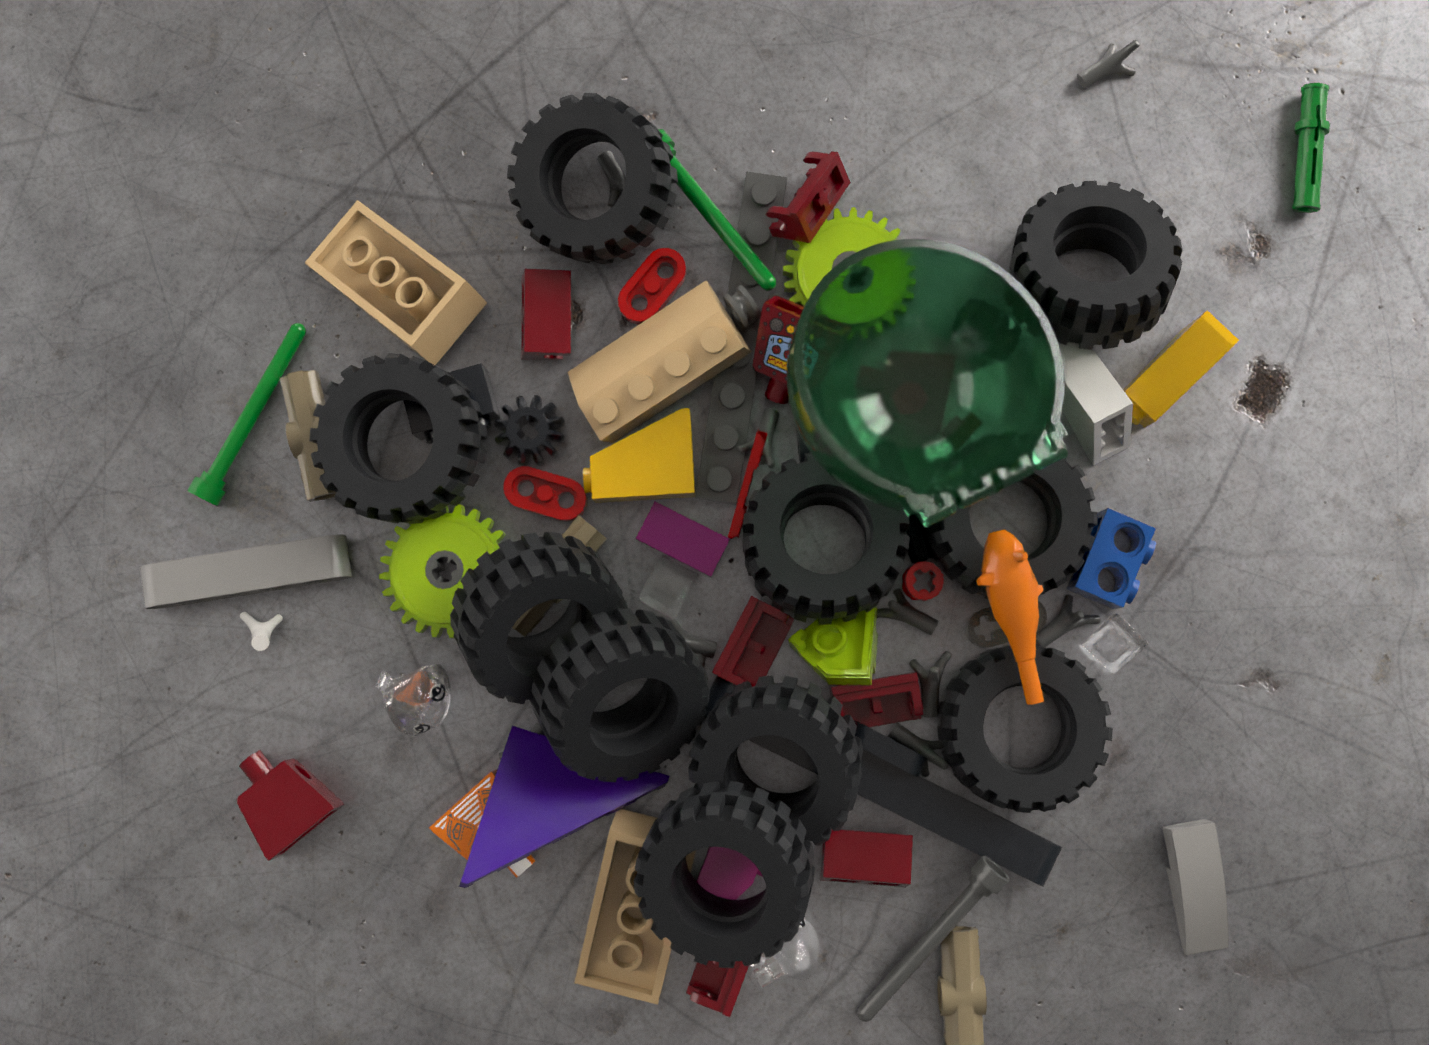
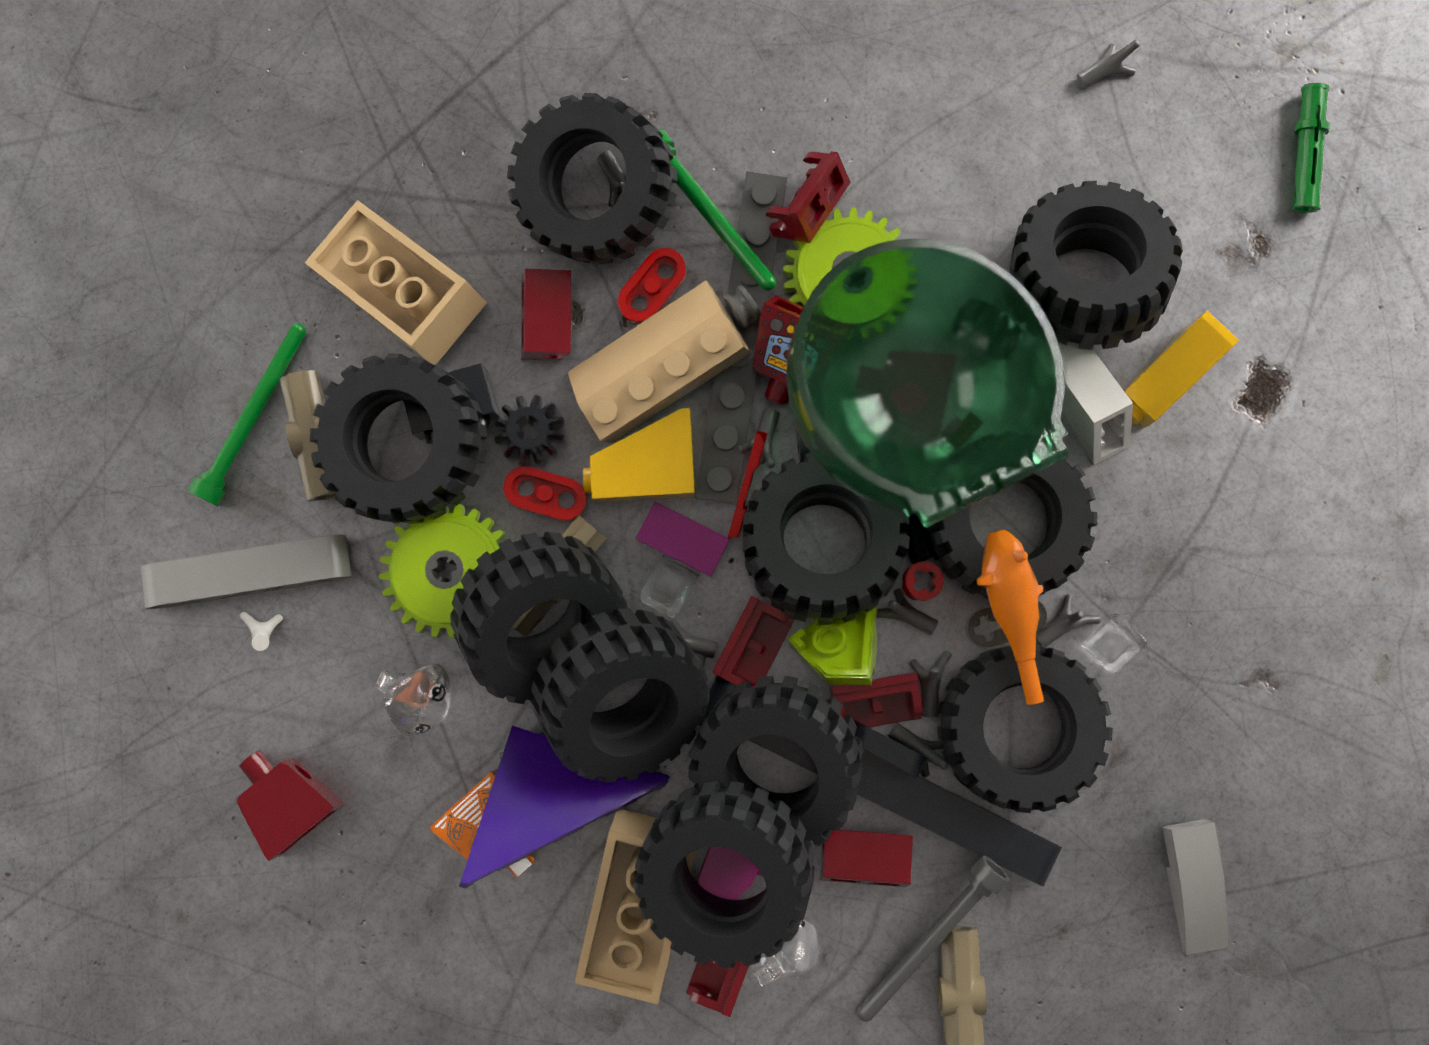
blue brick [1066,508,1156,609] -> none

